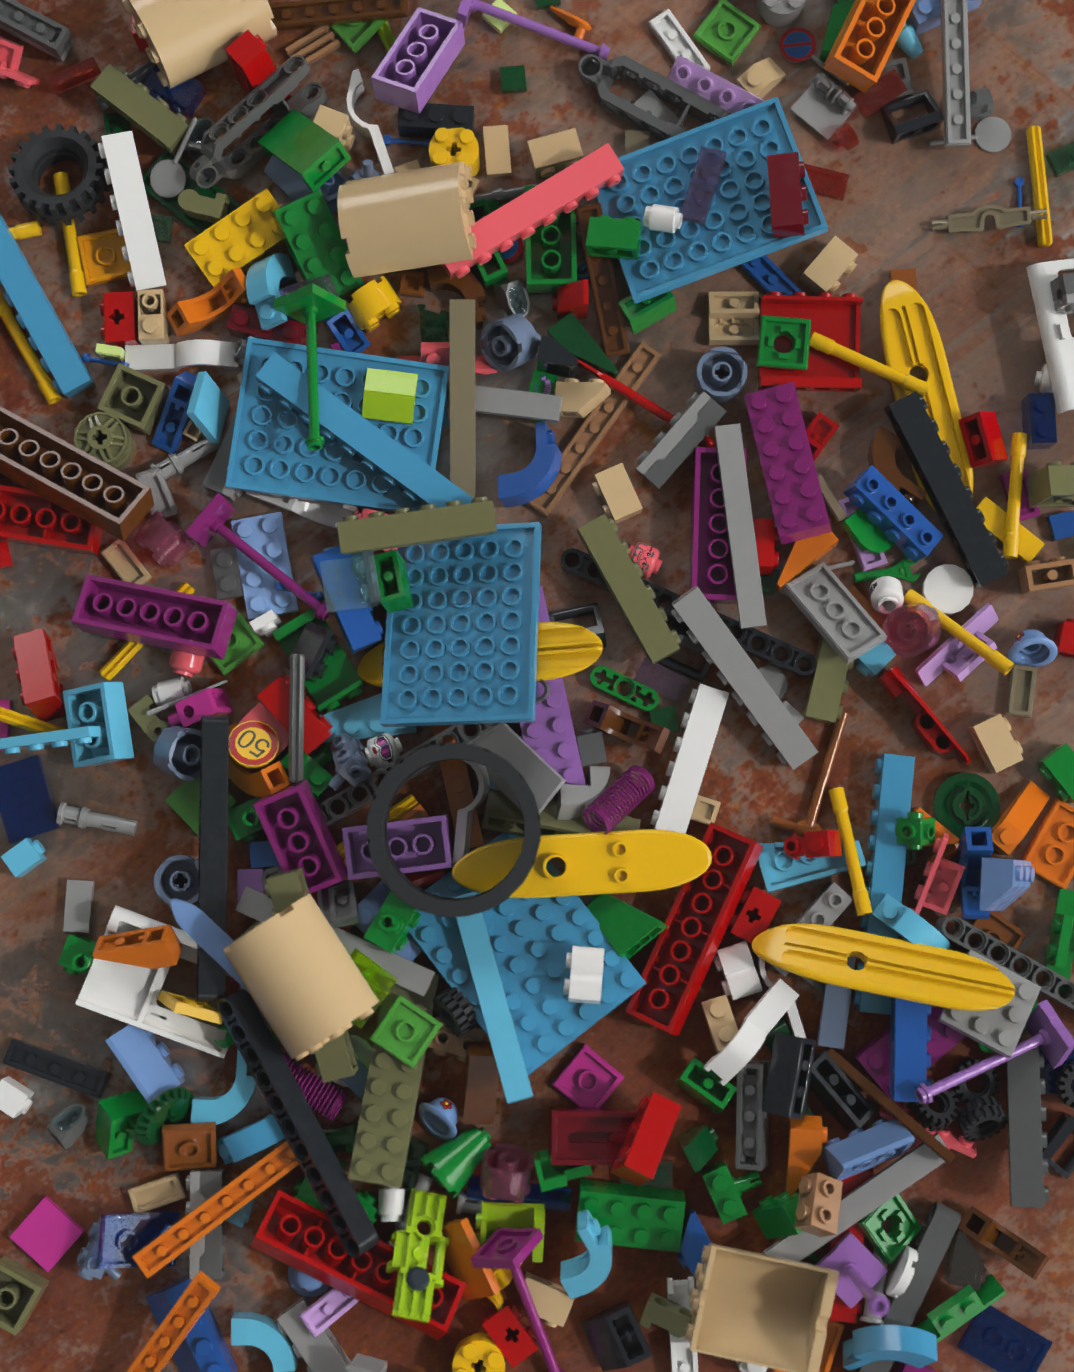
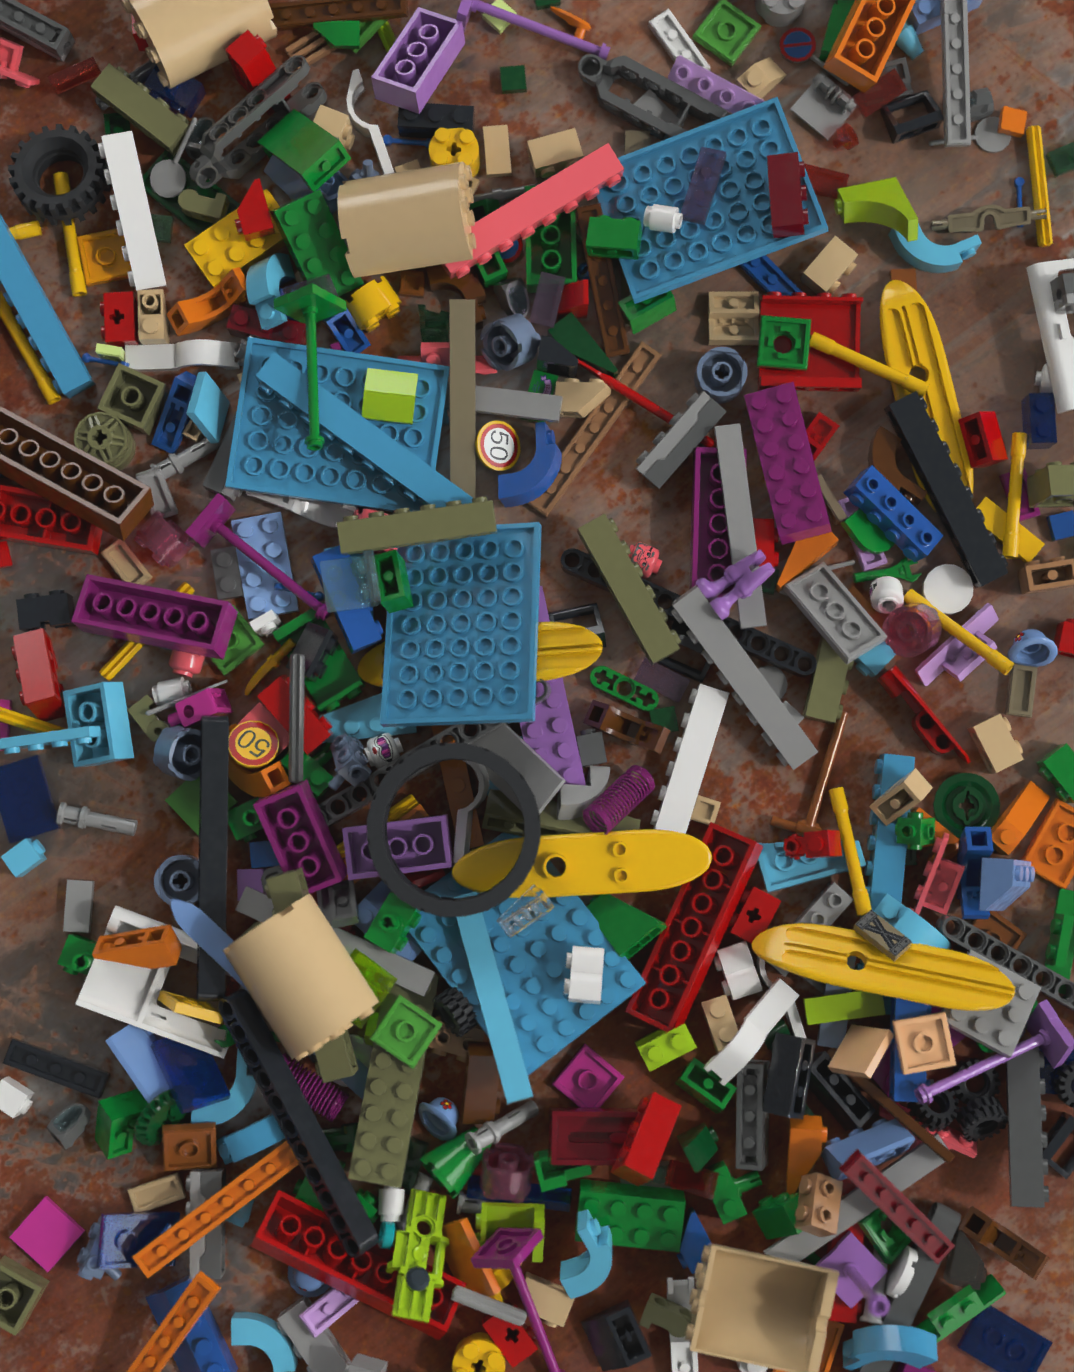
tan brick [591,463,643,524] -> none
none -> black brick [16,590,76,632]
none -> clear blue tile [151,1038,231,1114]
none -> red slope [234,178,275,241]
none -> yellow piece [245,638,297,696]
none -> green slope [313,21,360,49]
none -> lime tile [365,1012,379,1046]
none -> teal tile [378,1221,395,1250]
none -> light grey axle [451,1285,527,1326]
none -> light grey pin [465,1100,539,1155]
none -> piece [475,421,521,471]
none -> clear slope [496,884,555,938]
none -> clear purple tile [529,272,566,328]
none -> lime panel [634,1023,697,1071]
none -> clear red tile [665,1159,719,1199]
none -> medium lavender piece [696,550,775,620]
none -> lime tile [803,991,885,1025]
none -> light nougat tile [828,1025,894,1079]
none -> lime arch [834,177,918,242]
none -> dark red tile [839,1149,955,1265]
none -> tile [853,910,912,962]
none -> tan slope [869,768,933,826]
none -> medium azure arch [888,223,982,273]
none -> light nougat tile [892,1011,956,1075]
none -> orange tile [997,106,1027,138]

